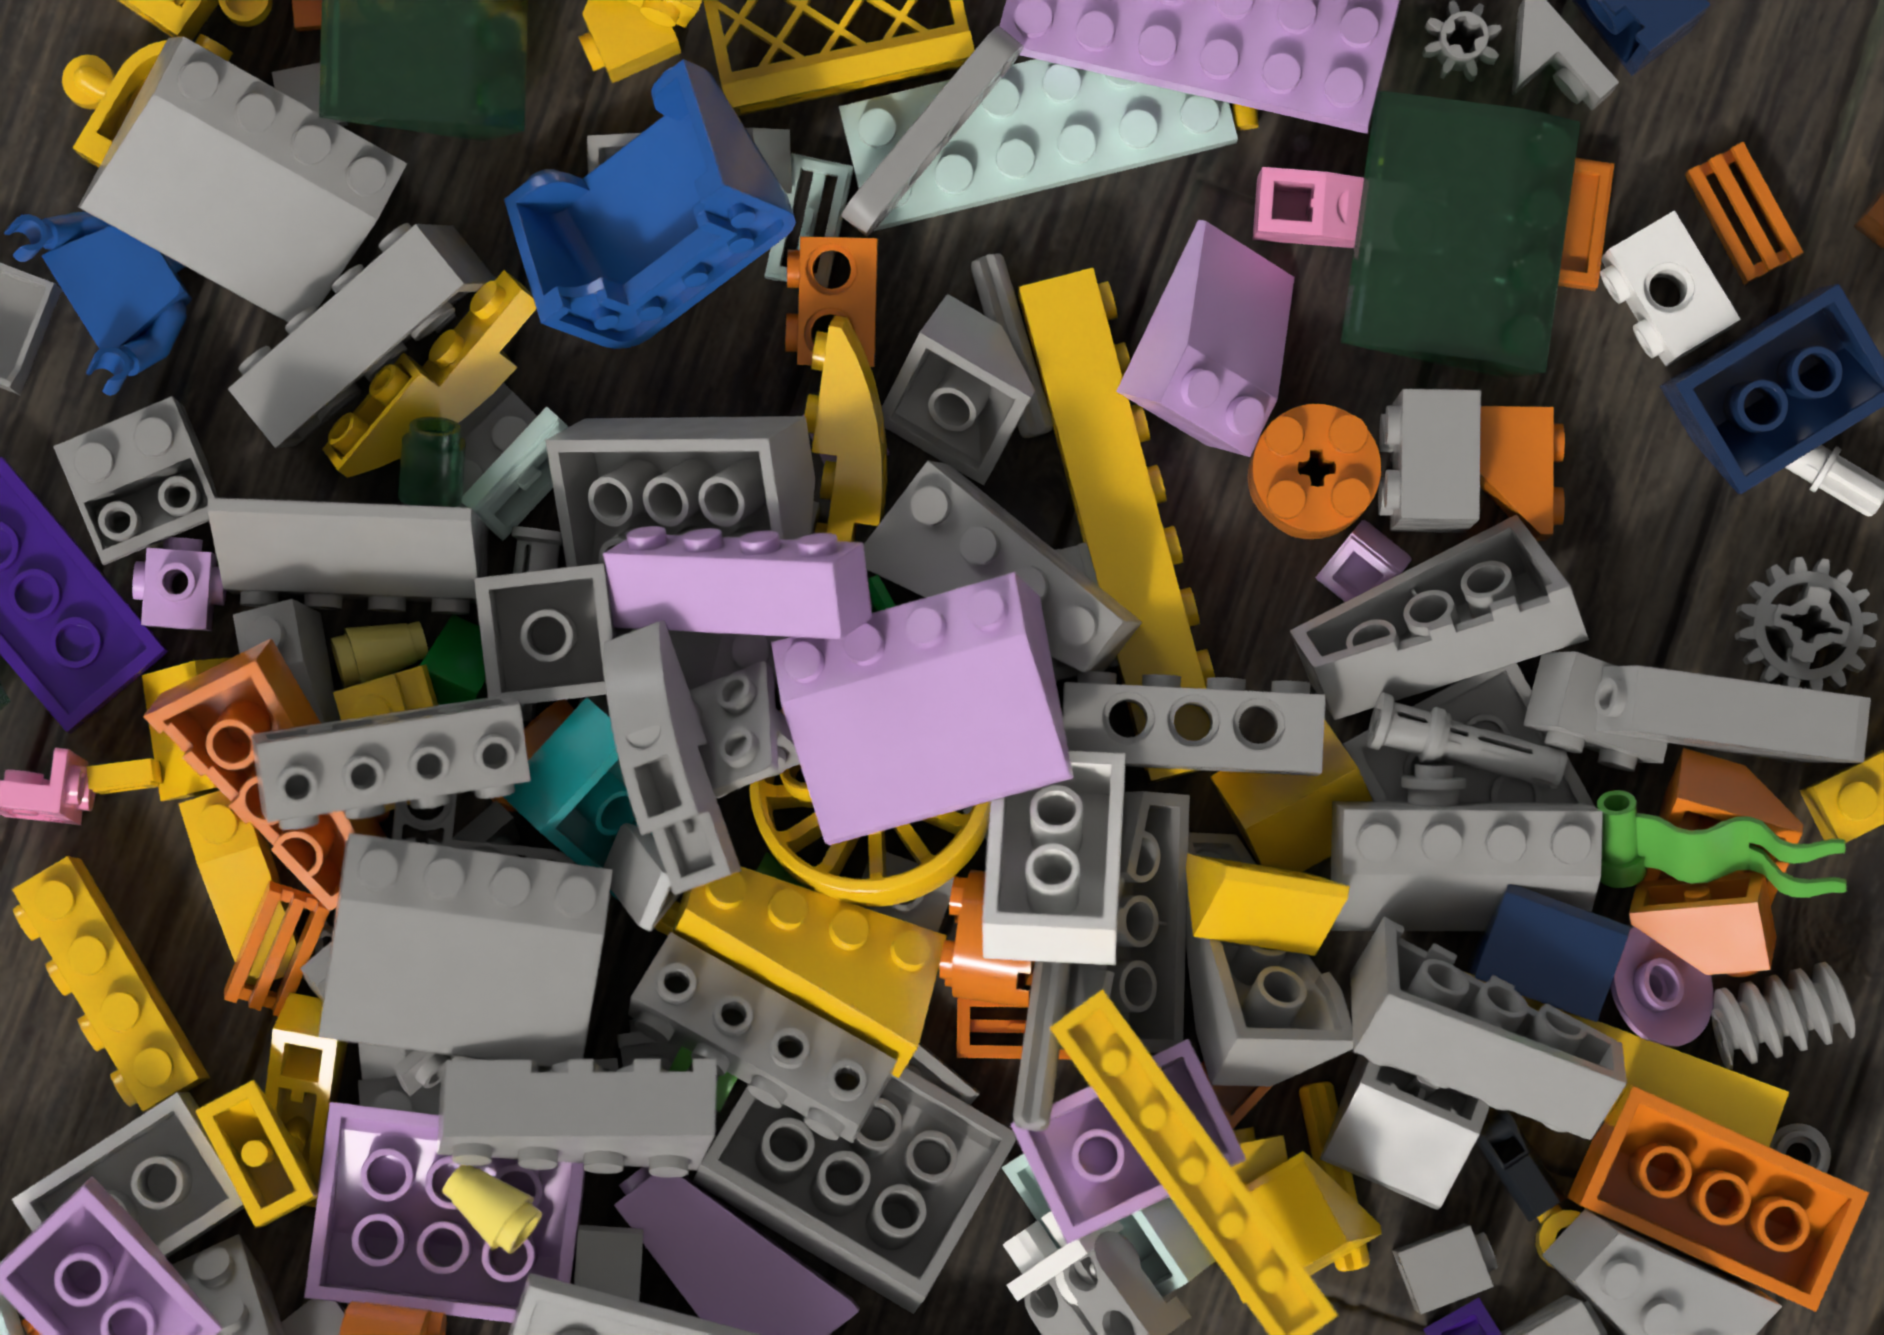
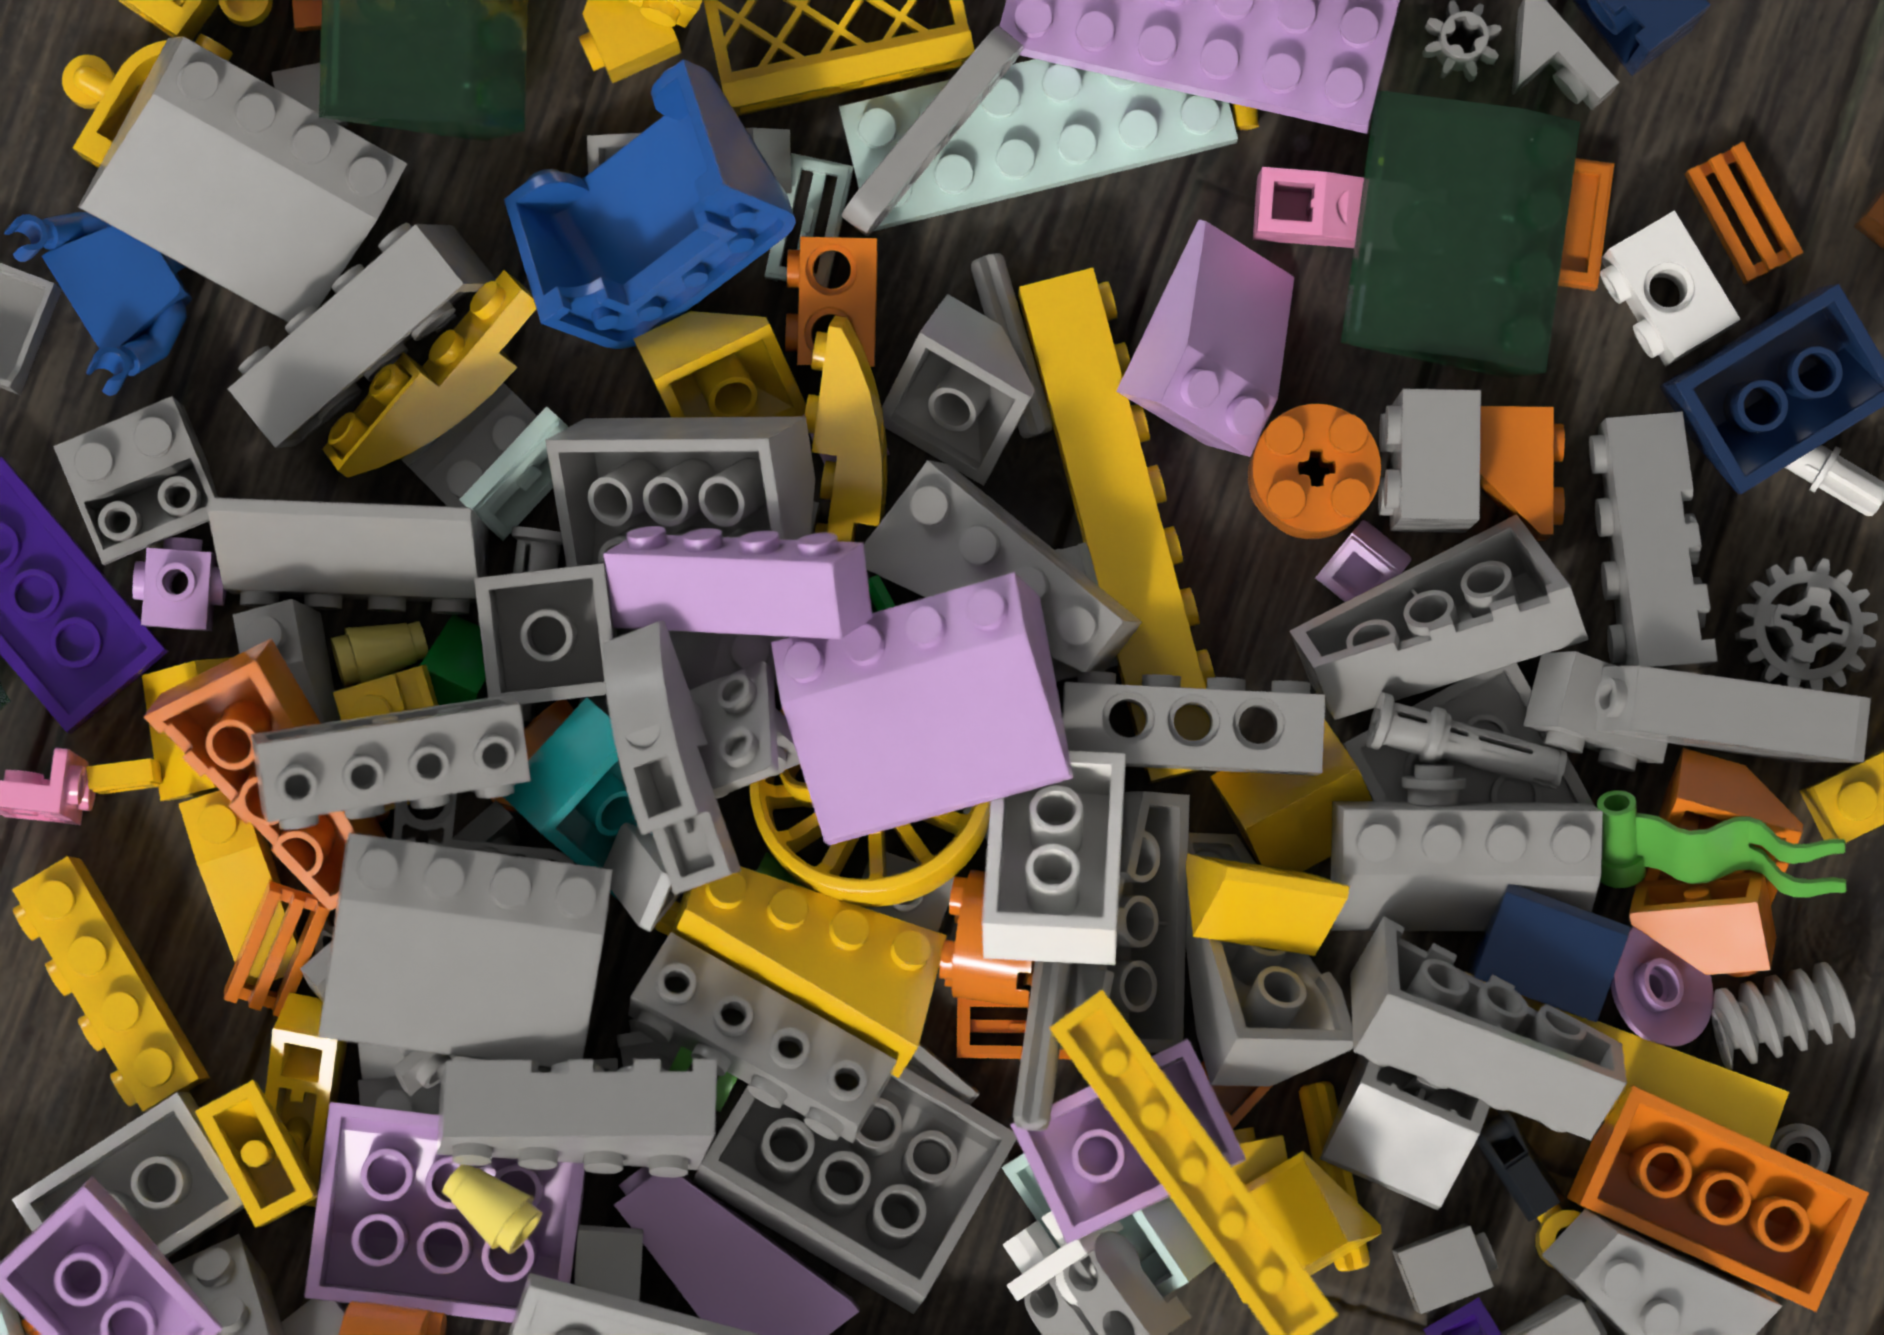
clear green brick [398,416,466,507] -> none
none -> yellow slope [633,311,806,418]
none -> light grey wedge [1589,412,1717,672]

